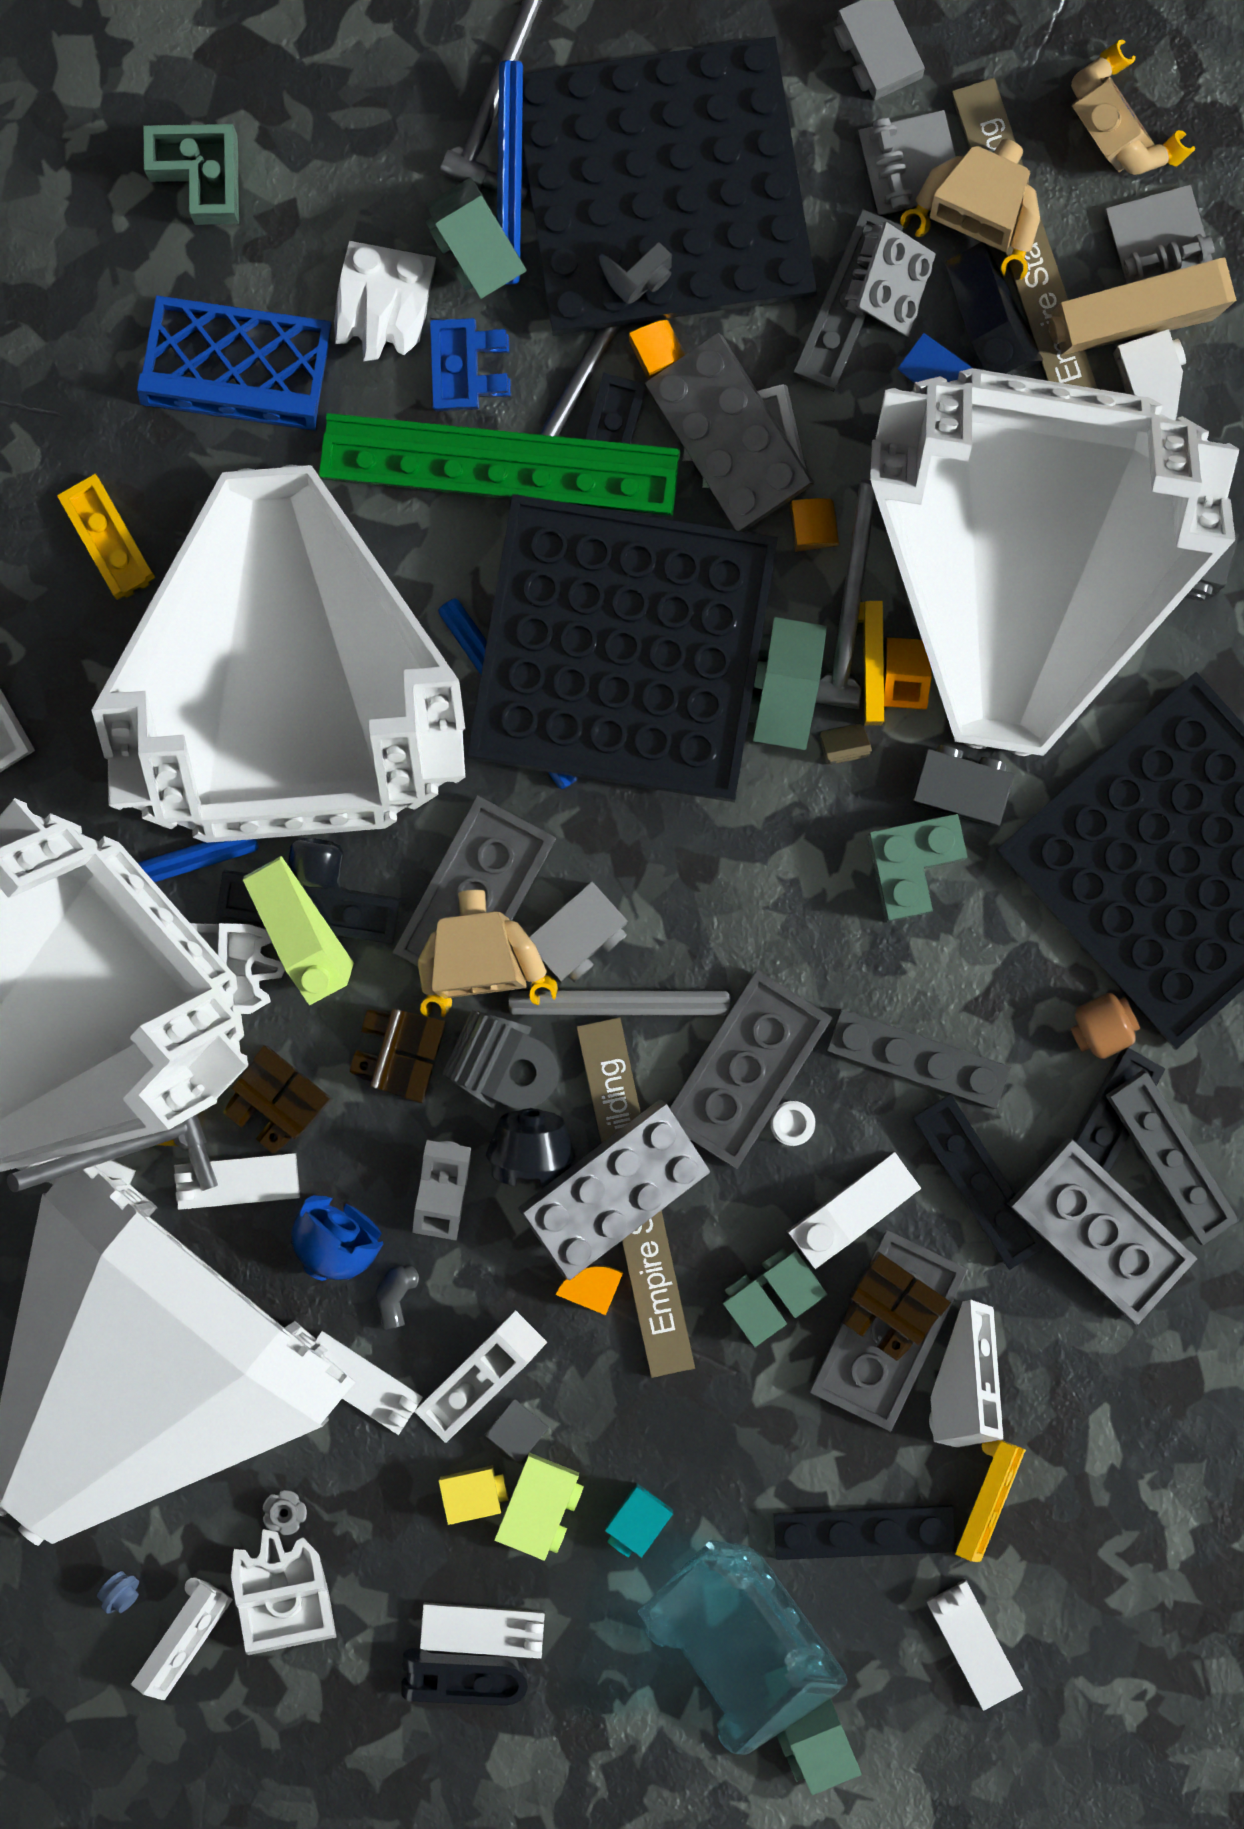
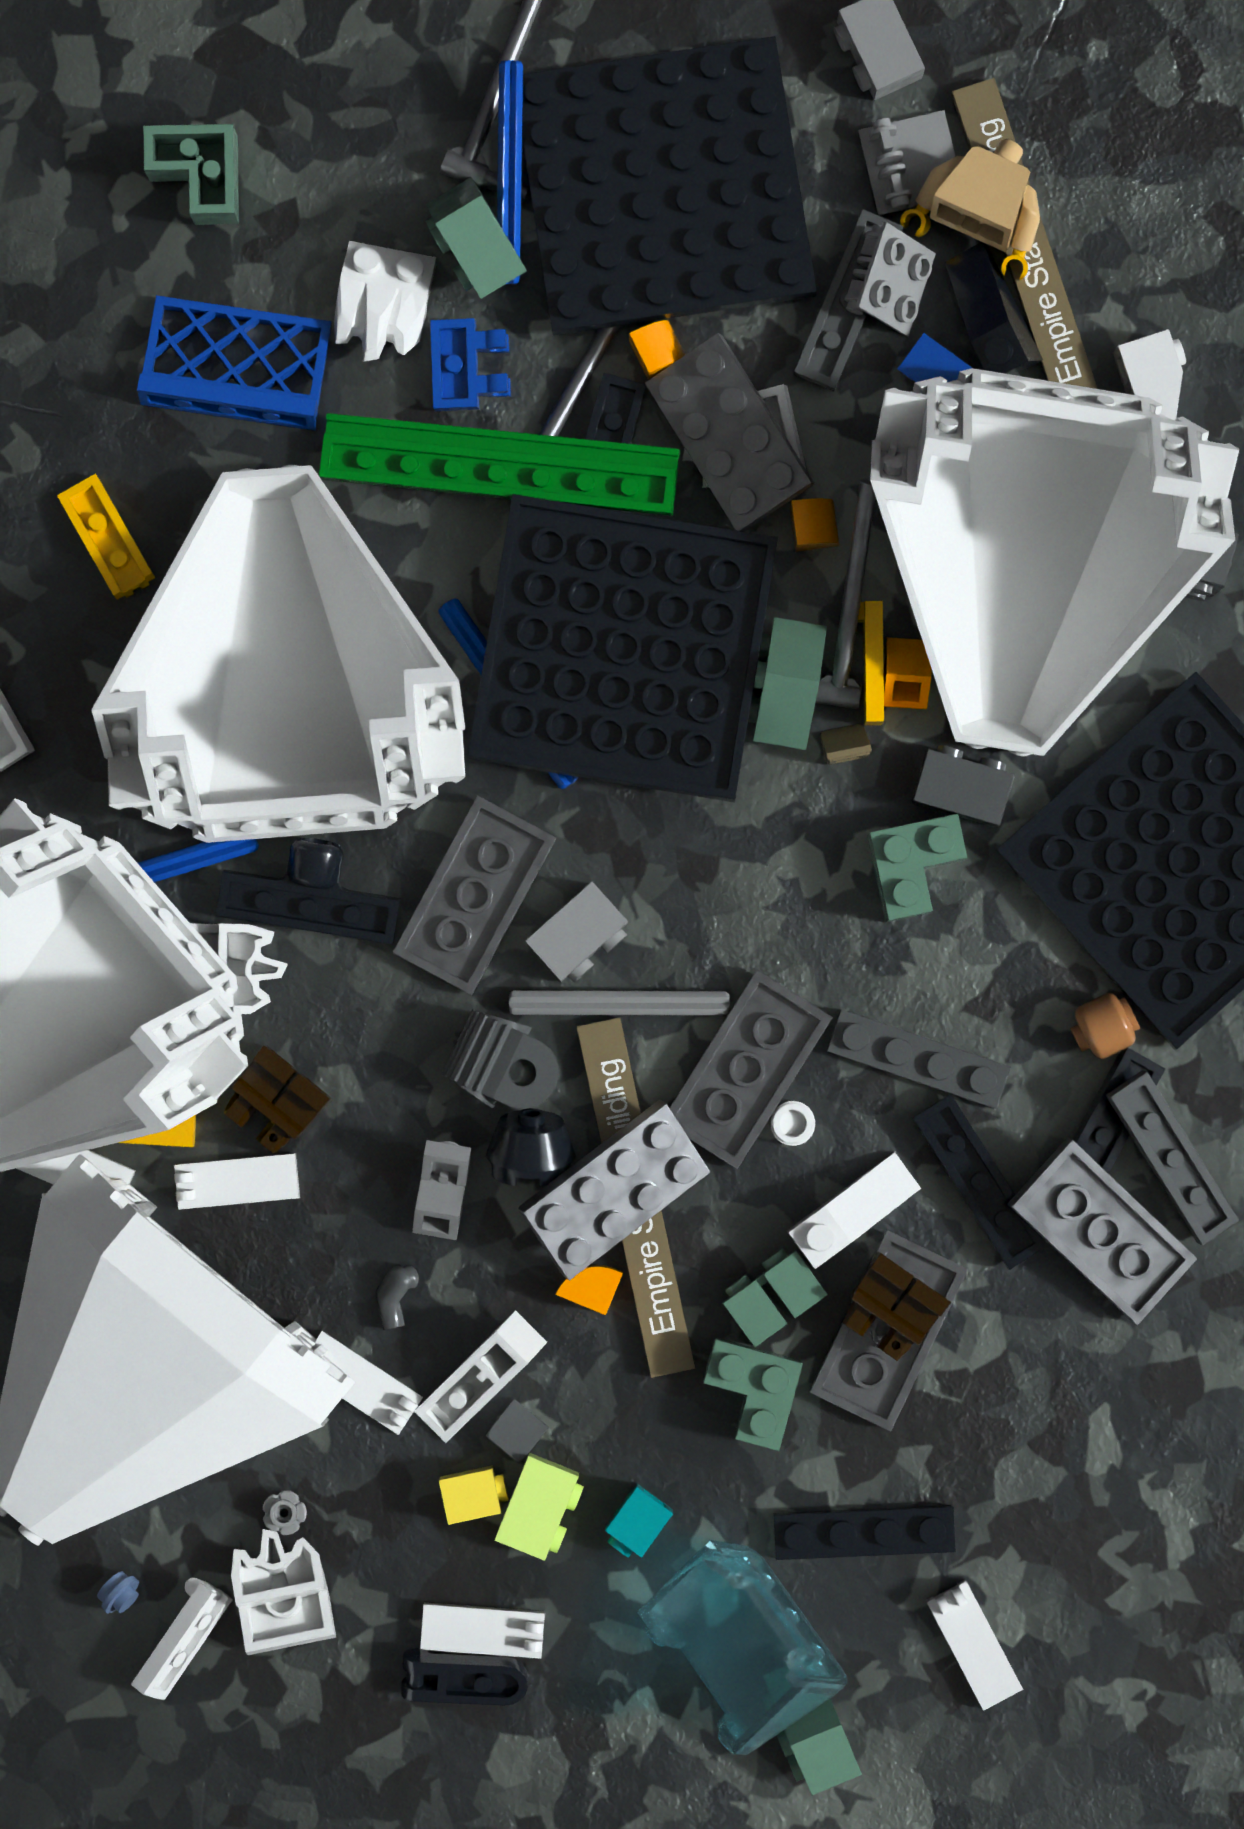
flat silver bar [7,1114,218,1192] -> none
yellowish green slope [243,856,354,1005] -> none
blue cylinder [291,1195,383,1281] -> none
dark brown hips [350,1009,447,1103] -> none
tan torso [418,890,558,1017] -> none
dark grey plate [599,242,672,304] -> none
white slope [929,1300,1003,1448] -> none
yellow hinge [955,1440,1026,1562] -> none
tan slope [1049,257,1237,355] -> none
tan torso [1071,39,1195,175] -> none
light grey hinge [1105,185,1215,284] -> none
none -> sand green brick [703,1337,803,1451]

